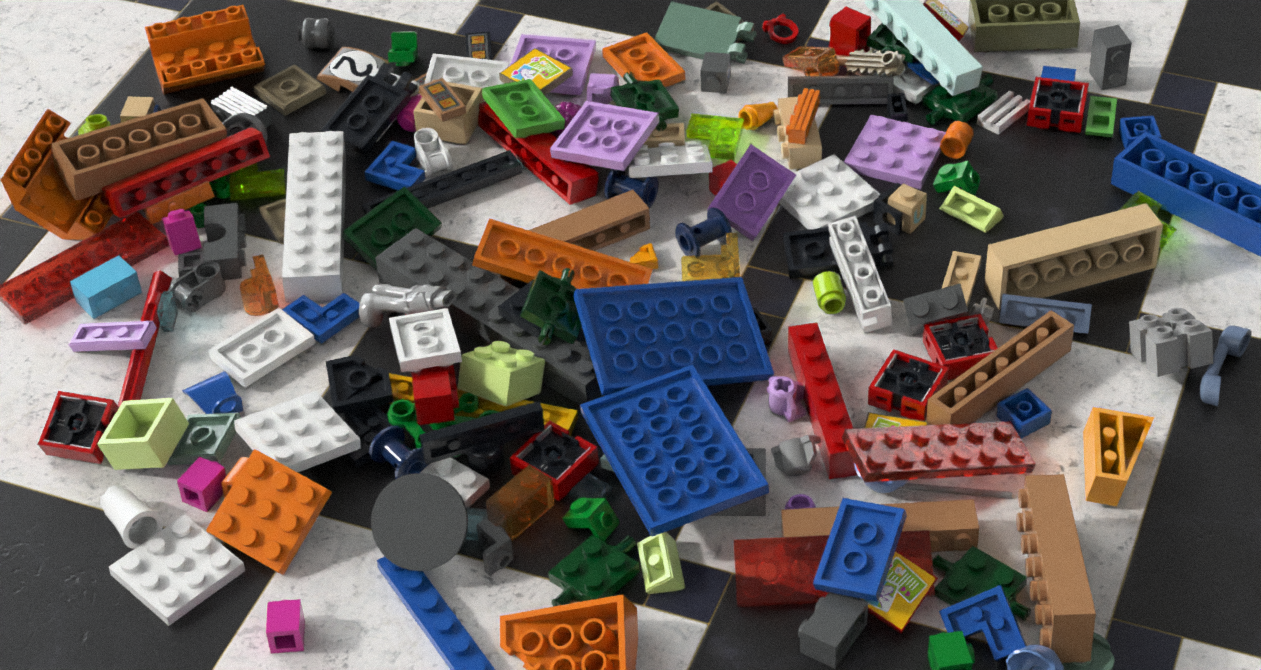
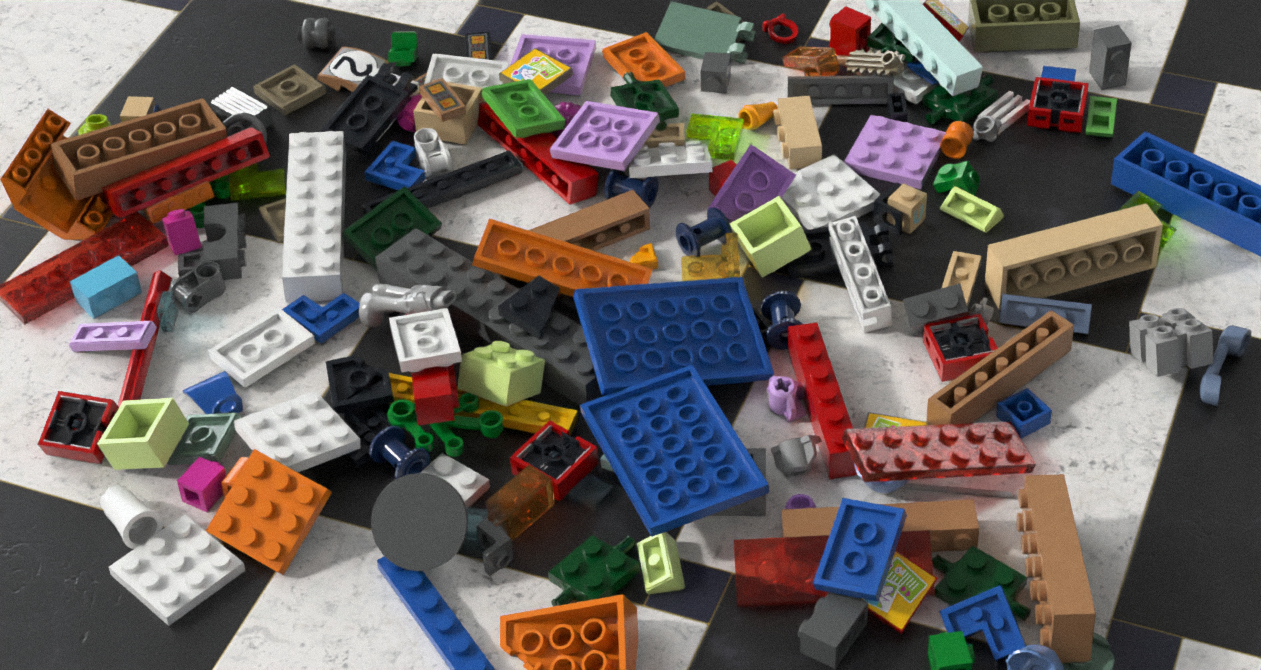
orange slope [145,5,265,94] -> none
clear orange plate [240,254,279,316] -> none
dark pink brick [266,599,305,654] -> none
black plate [420,401,545,475] -> none
dark green plate [520,268,582,345] -> none
green bracket [562,497,620,542] -> none
lavender piece [587,73,619,104] -> none
orange piece [786,88,820,145] -> none
lime brick [812,271,846,314] -> none
piece [868,349,949,421] -> none
light orange wedge [1083,407,1154,506] -> none
blue piece [1119,116,1162,148] -> none
none -> yellowish green piece [730,196,812,278]
none -> dark blue hose [761,291,802,350]
none -> light grey plate [973,115,1002,142]

